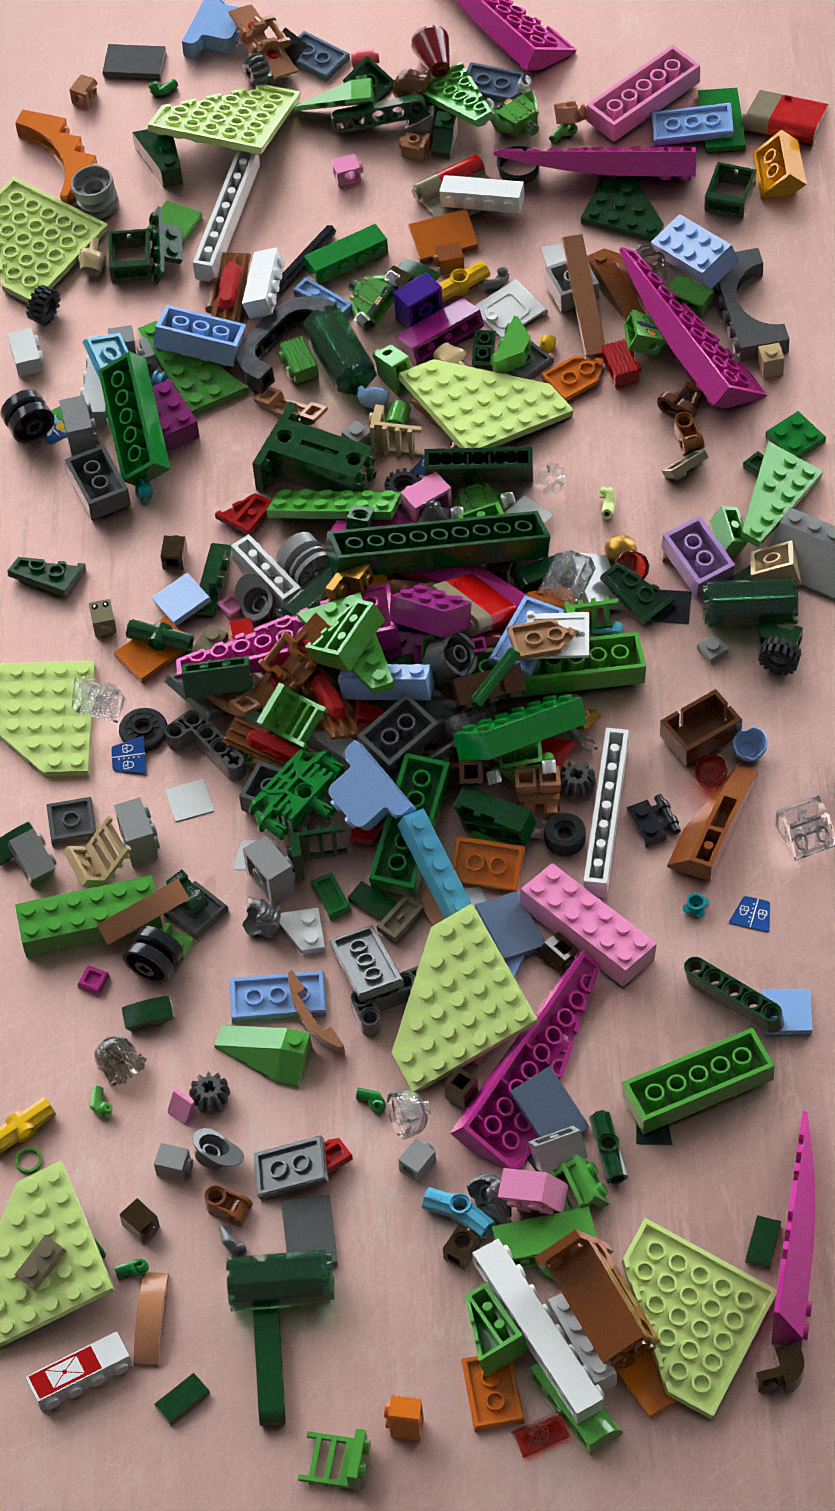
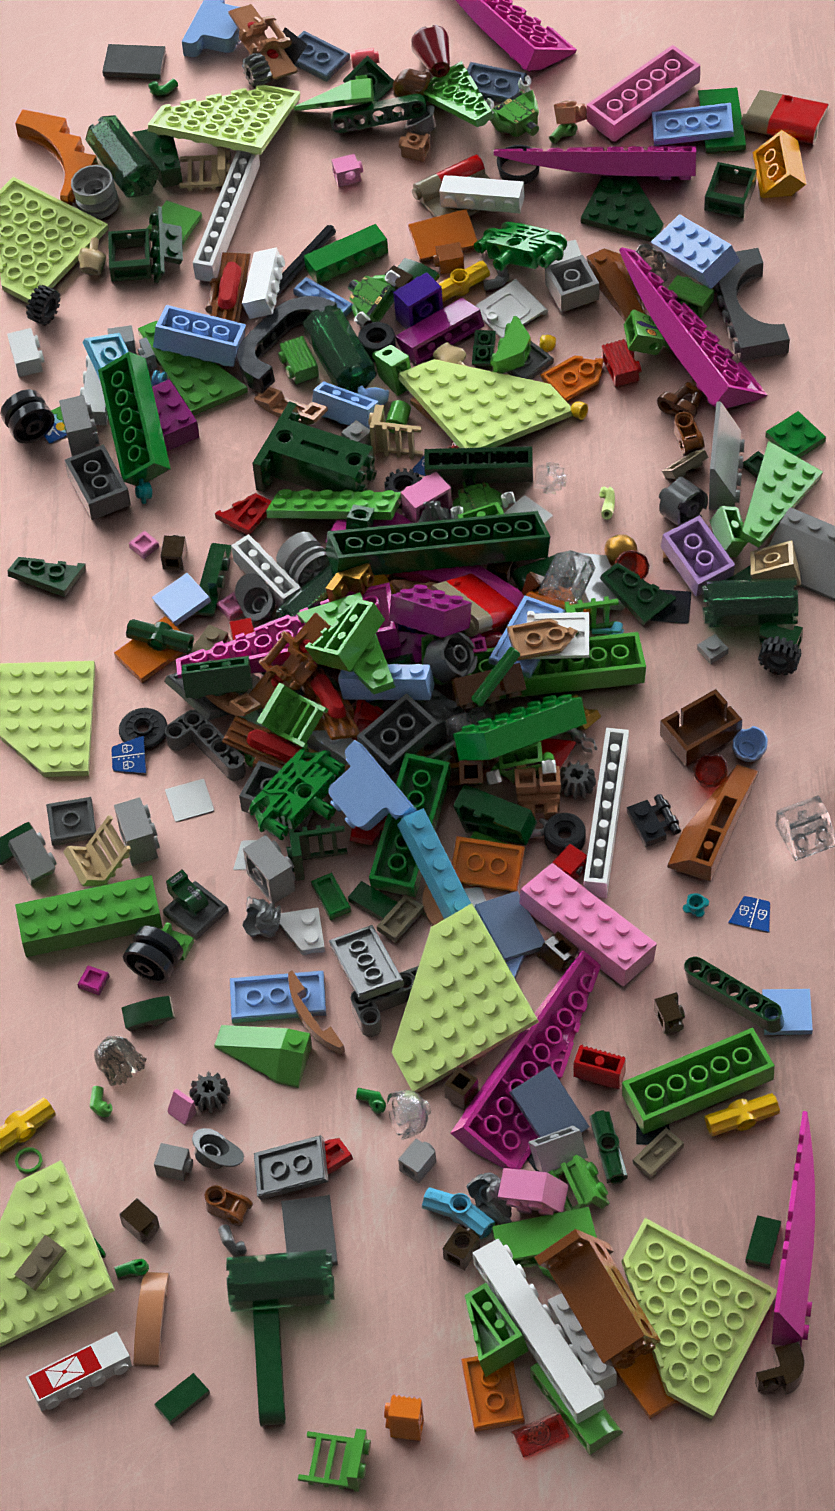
nougat brick [69,74,98,109] -> none
clear slope [72,676,126,723] -> none
dark tan brick [89,599,117,636] -> none
nougat slope [97,879,189,945] -> none
dark green arch [431,111,458,158] -> none
nougat tile [561,234,605,357] -> none
tan brick [758,343,784,378] -> none
none -> clear green brick [85,115,159,198]
none -> bright pink tile [129,531,160,559]
none -> tan plate [179,146,231,191]
none -> light blue brick [312,381,378,429]
none -> black tyre [358,322,396,362]
none -> green piece [474,222,567,271]
none -> reddish brown slope [522,572,547,596]
none -> red brick [552,844,587,881]
none -> yellow hinge [570,402,588,420]
none -> red brick [573,1044,626,1089]
none -> dark tan plate [633,1128,684,1179]
none -> dark brown brick [654,992,685,1034]
none -> dark grey brick [659,477,708,526]
none -> yellow piece [704,1093,780,1137]
none -> light grey slope [708,402,745,510]

